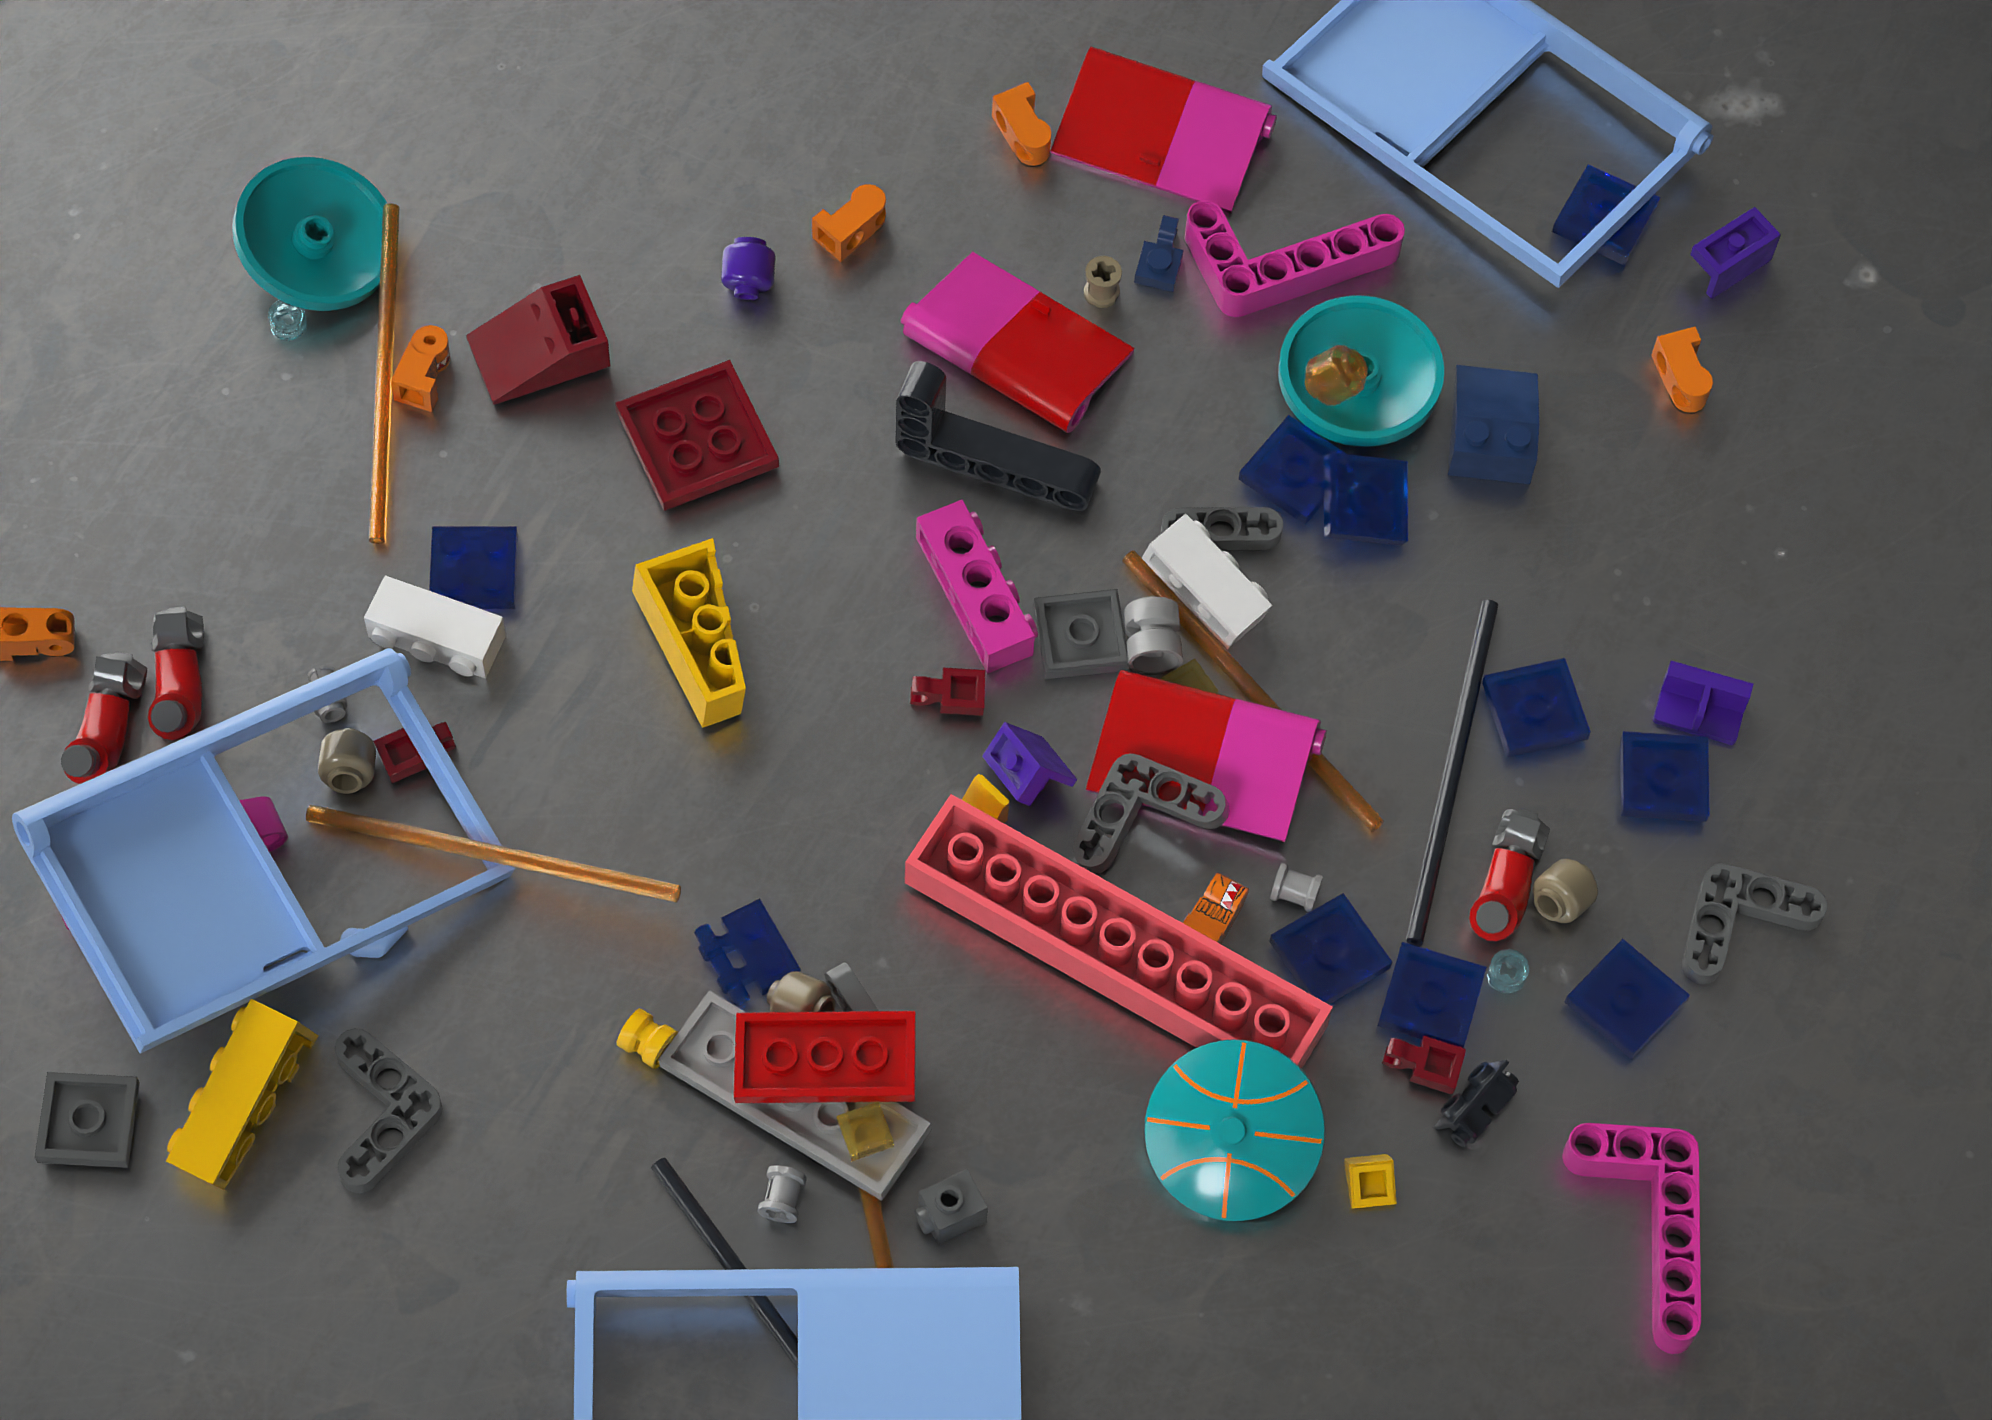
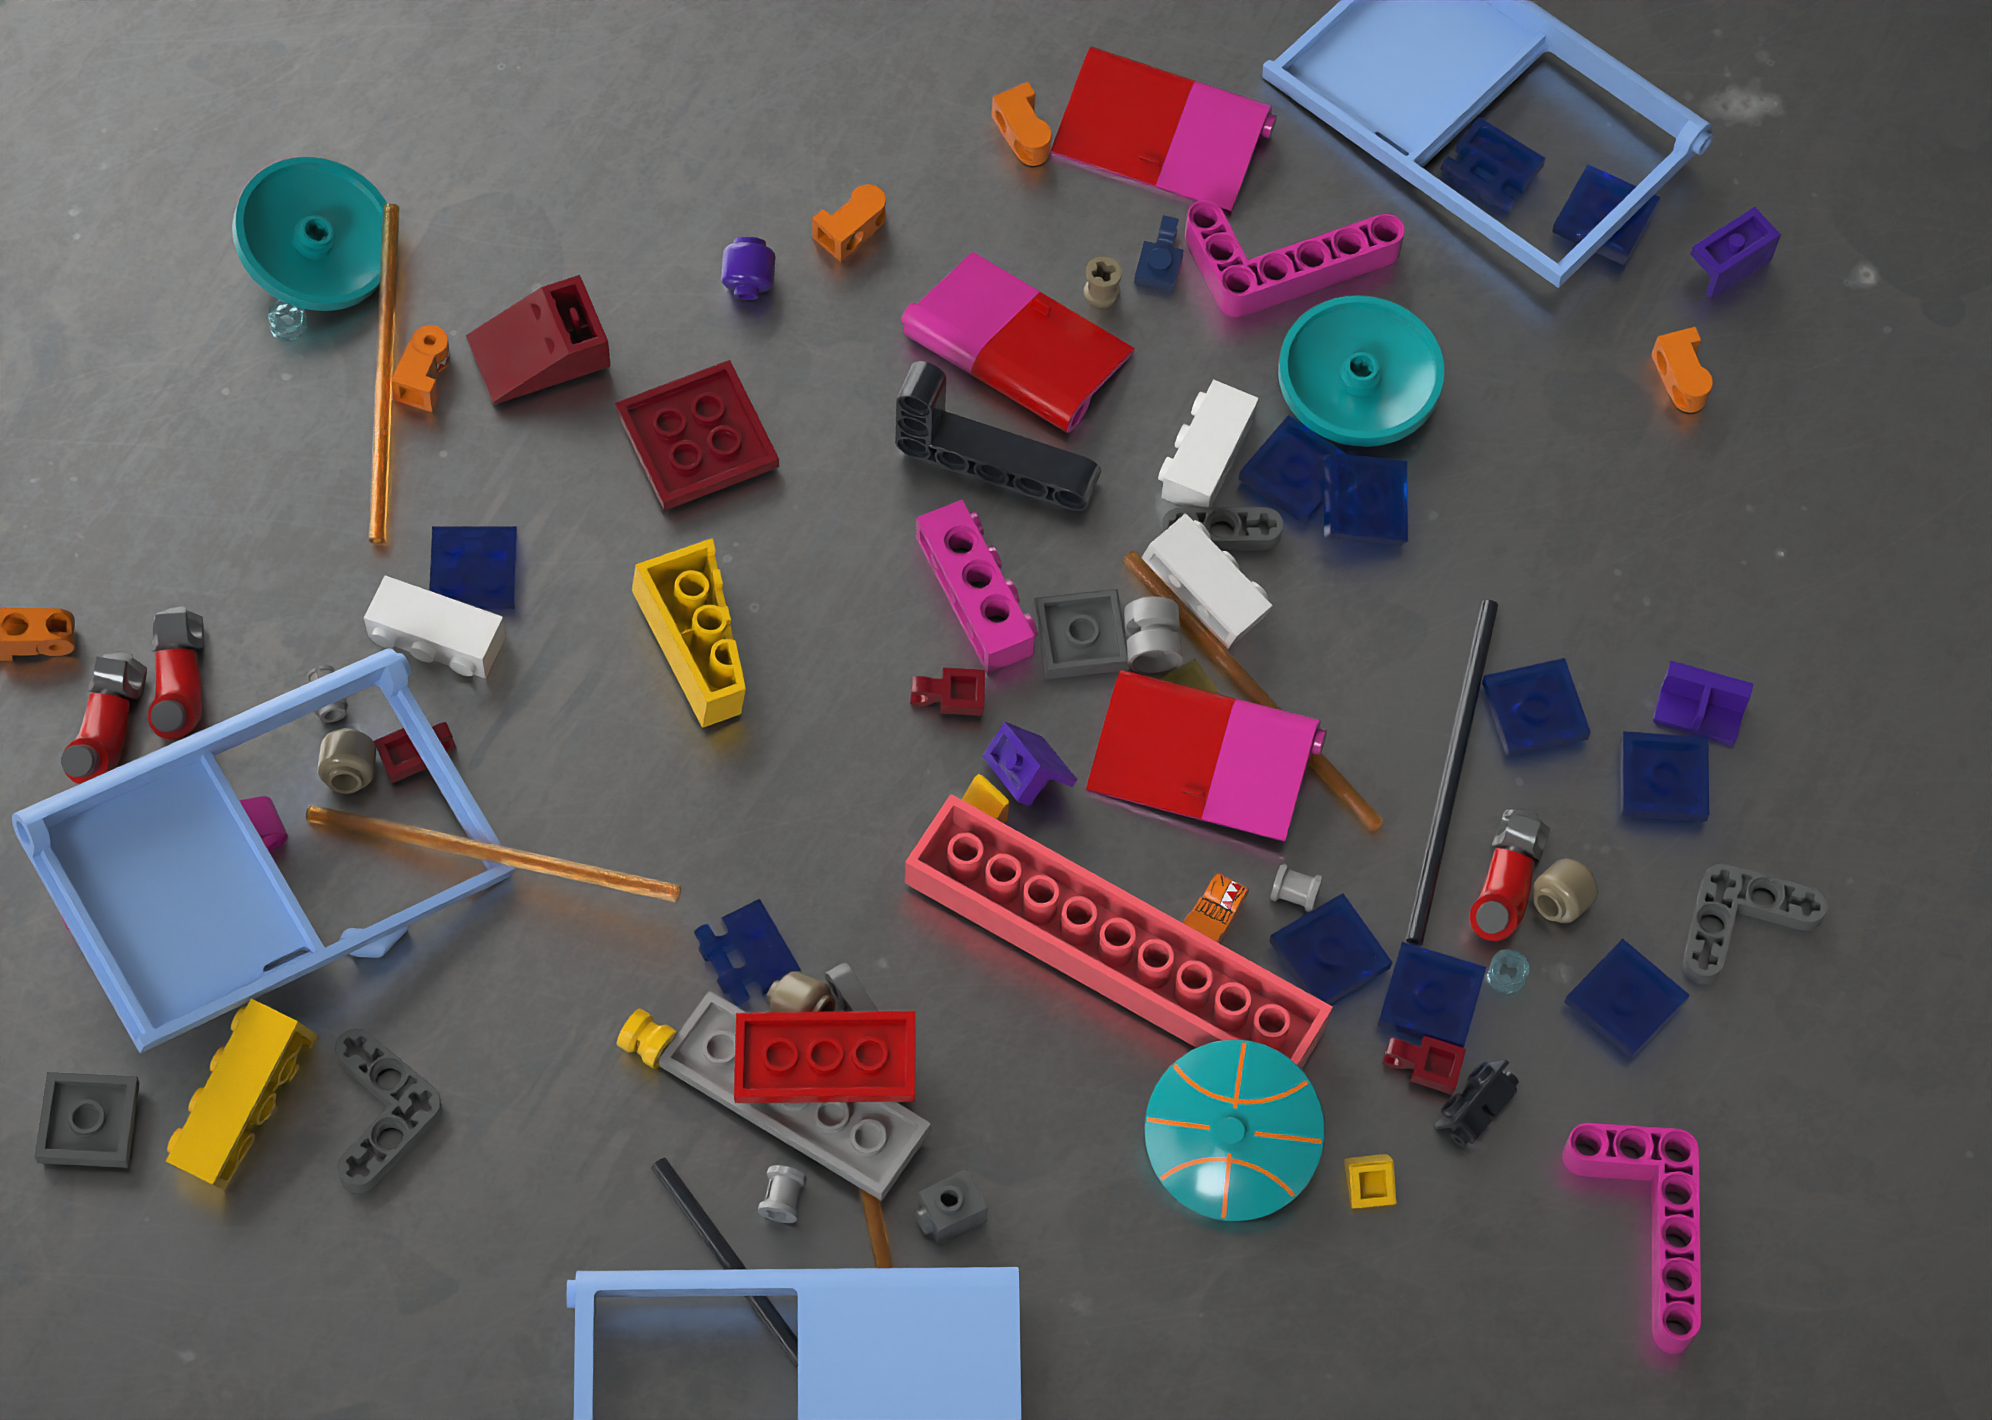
clear yellow tile [836,1101,894,1161] -> none
dark grey beam [1073,754,1230,873] -> none
clear orange head [1305,345,1368,406] -> none
dark blue slope [1448,365,1539,484] -> none
none -> white brick [1158,379,1259,508]
none -> clear blue plate [1440,117,1545,212]

